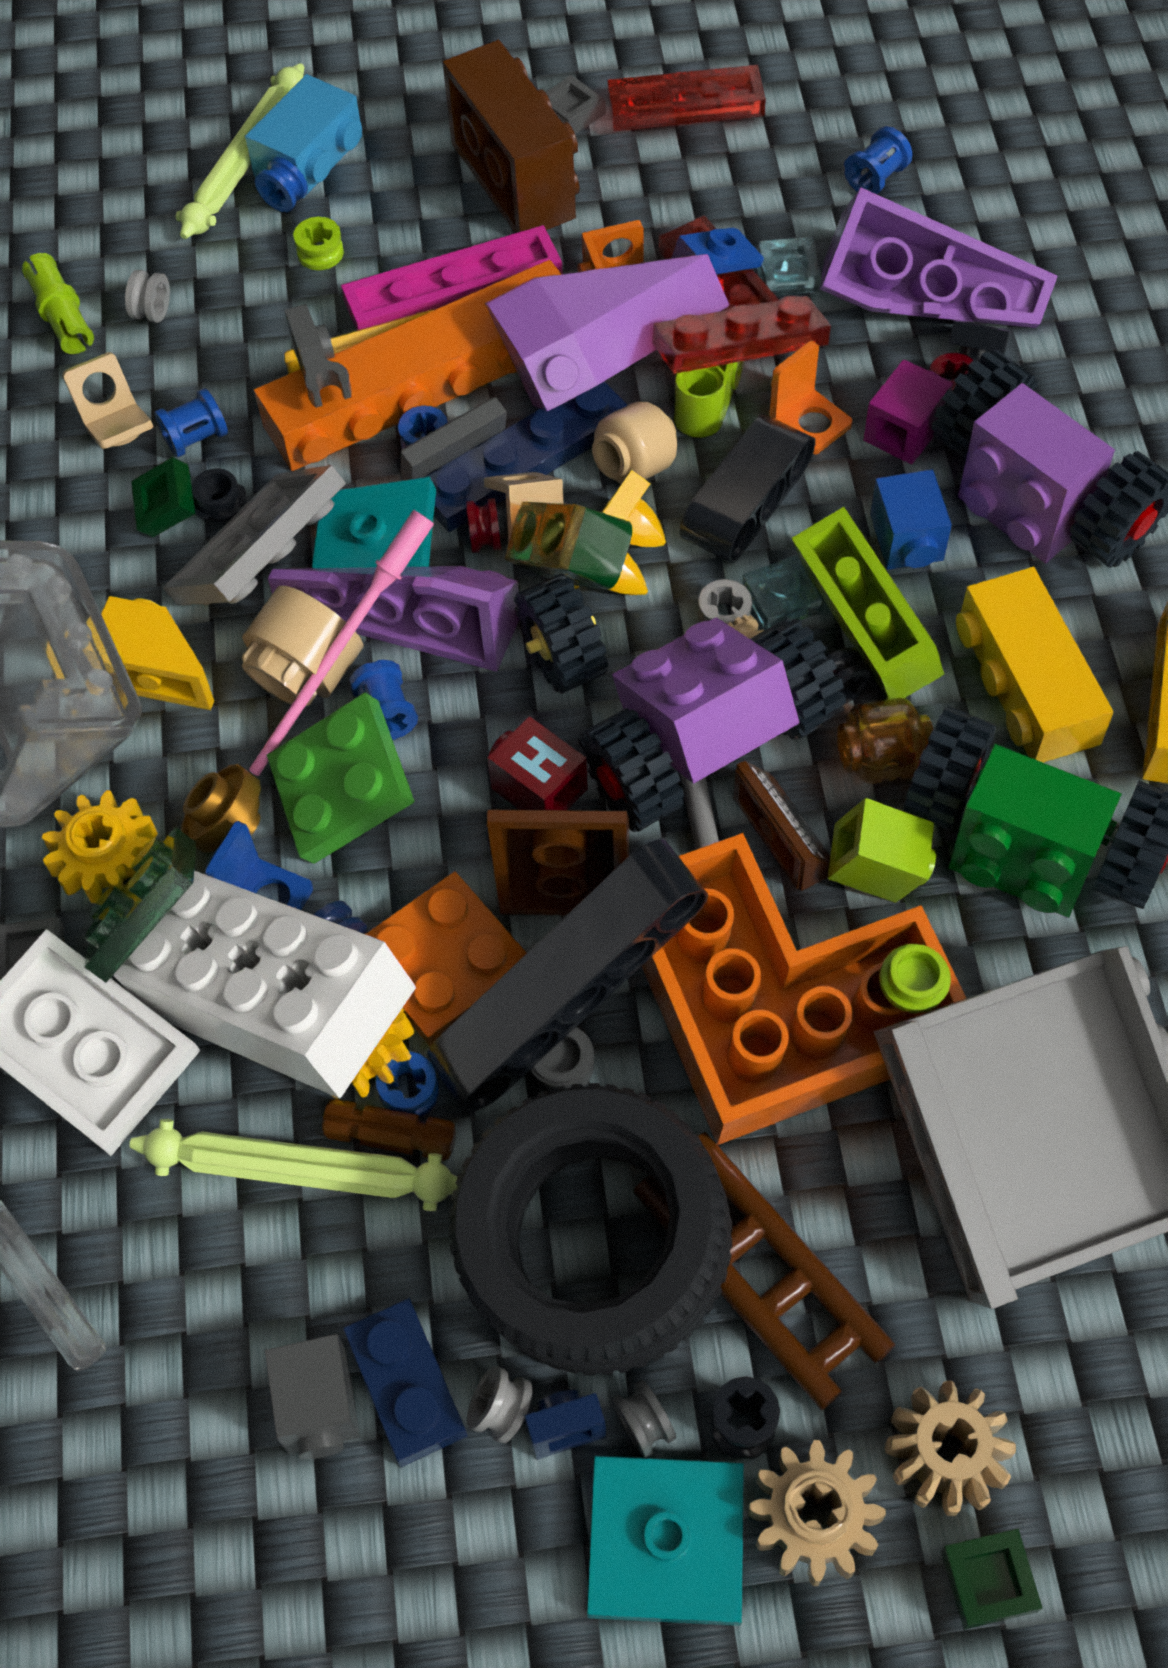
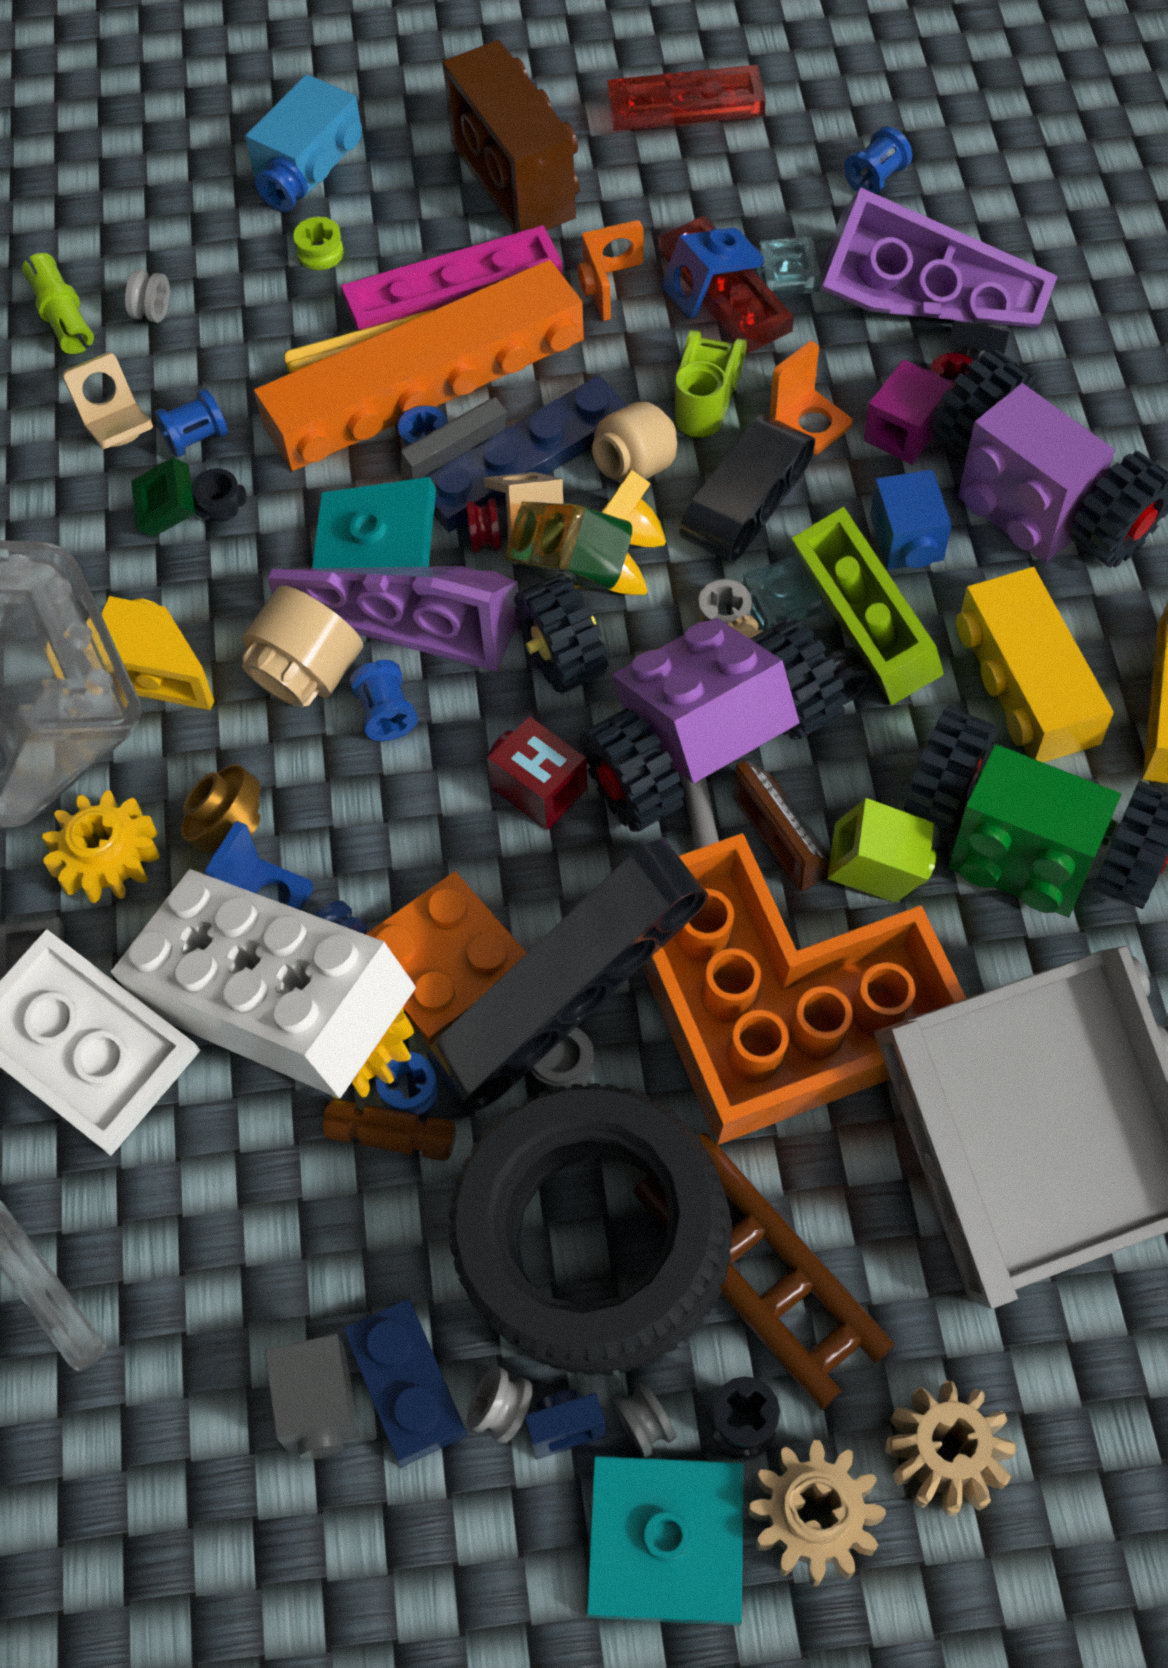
clear green plate [84,827,196,983] -> none
yellowish green wheel [129,1119,458,1211] -> none
light grey plate [163,465,346,606] -> none
yellowish green wheel [176,63,305,239] -> none
bright pink piece [249,509,434,776] -> none
bright green plate [267,692,415,864] -> none
dark grey plate [284,304,352,408] -> none
medium lavender wedge [485,254,730,411] -> none
reddish brown slope [487,810,629,915] -> none
dark grey tile [546,75,606,135] -> none
clear red plate [652,296,831,374] -> none
clear orange head [837,697,933,784] -> none
lime plate [879,944,951,1013] -> none
dark green plate [941,1528,1043,1630] -> none

